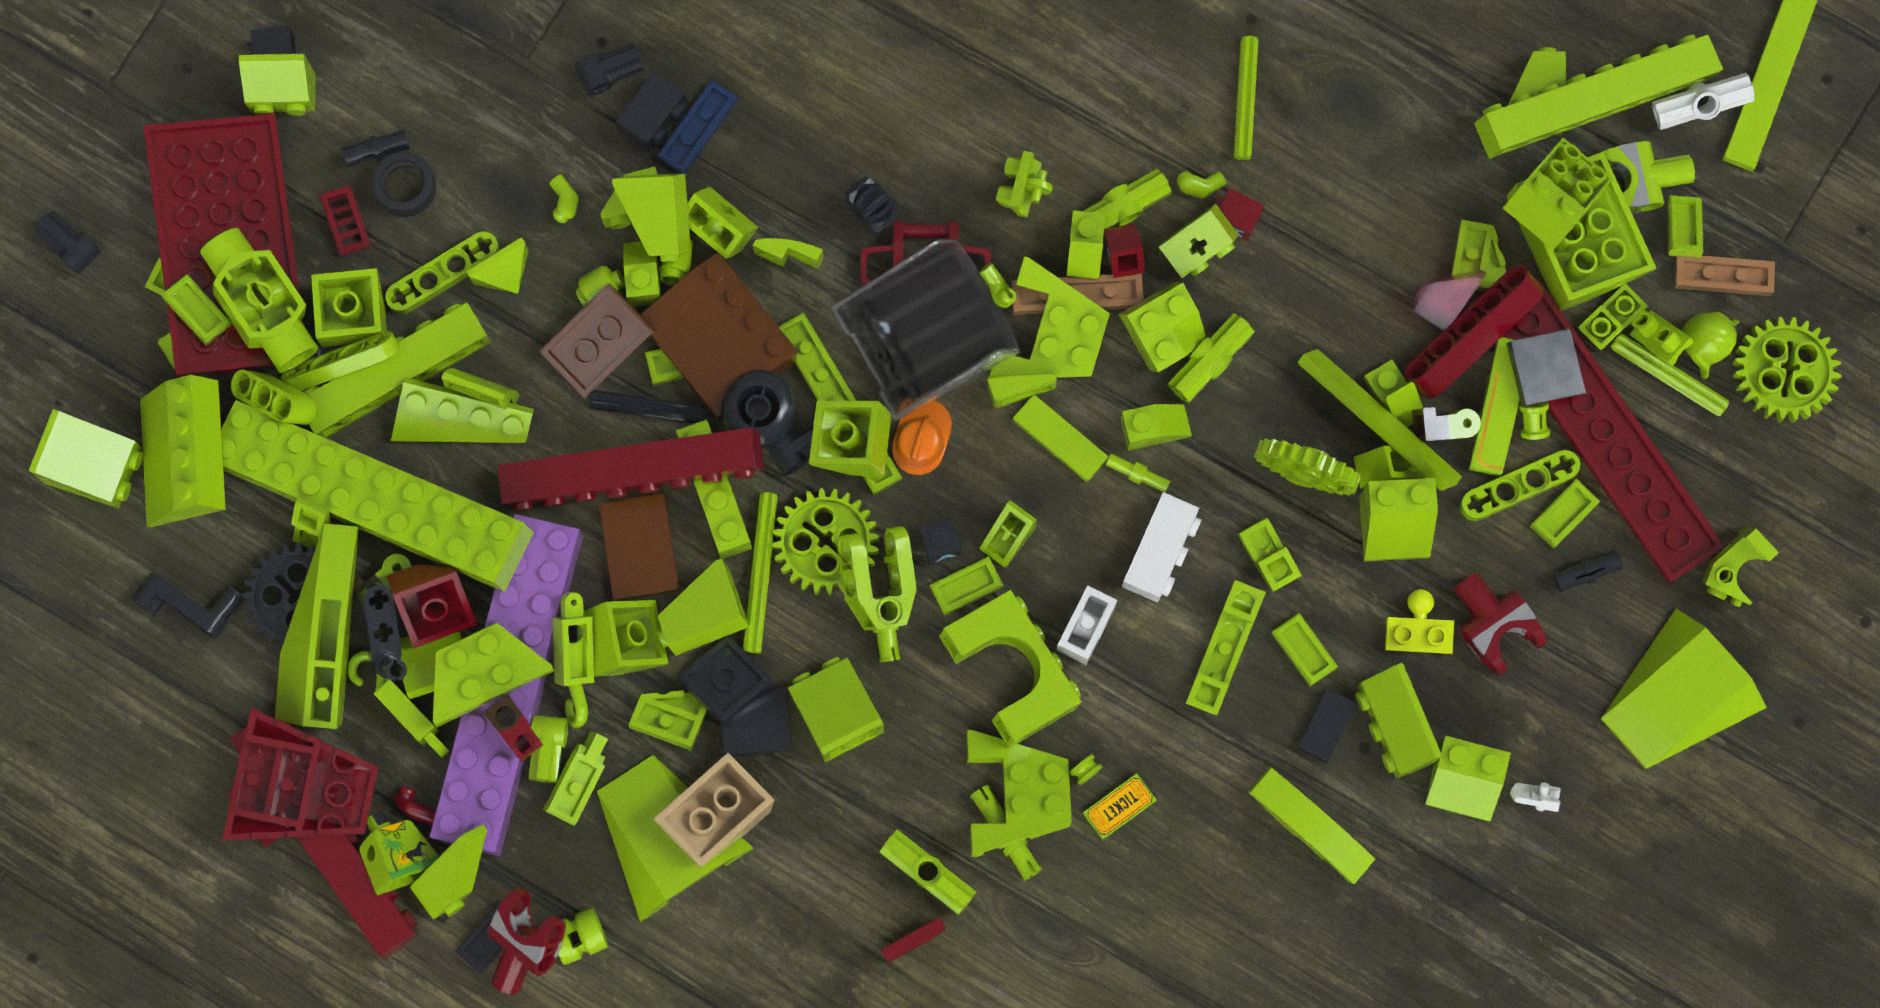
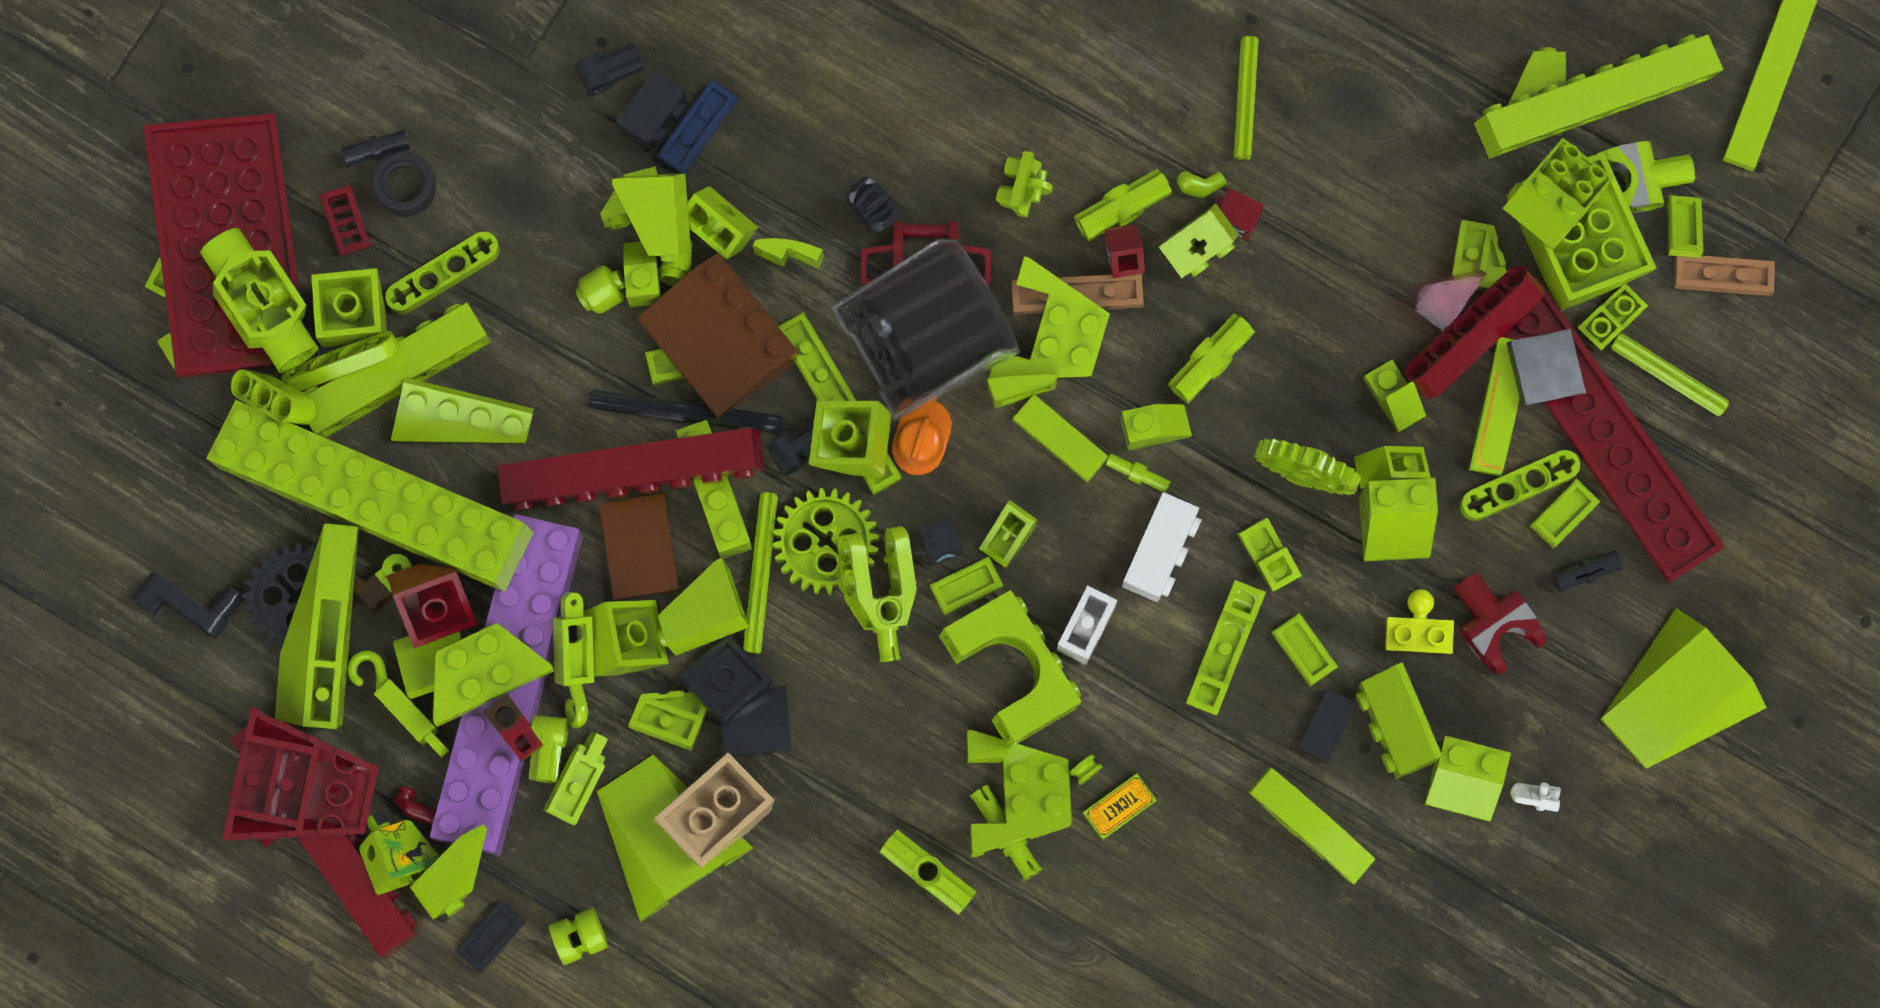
slope [29,409,143,509] -> none
black piece [34,210,102,275] -> none
lime slope [140,375,226,527] -> none
lime tile [162,274,231,346] -> none
lime slope [239,54,316,116] -> none
black brick [247,25,297,55] -> none
lime slope [291,497,331,549] -> none
black beam [356,581,407,681] -> none
lime slope [442,368,519,410] -> none
lime slope [466,237,529,294] -> none
dark red connector [488,887,566,995] -> none
reddish brown tile [539,283,655,399] -> none
lime arm [549,175,579,223] -> none
black hat [721,370,796,445] -> none
lime slope [788,657,884,763] -> none
dark red tile [881,917,946,963] -> none
lime arm [979,263,1016,308] -> none
lime slope [1067,210,1106,280] -> none
lime slope [1119,282,1206,372] -> none
lime tile [1298,349,1462,491] -> none
leg [1412,407,1481,442] -> none
lime bush [1519,402,1550,440] -> none
lime hips [1629,310,1694,366] -> none
white piece [1652,73,1755,130] -> none
lime hair [1682,312,1739,380] -> none
lime tile [1701,524,1779,607] -> none
lime gear [1732,317,1841,423] -> none

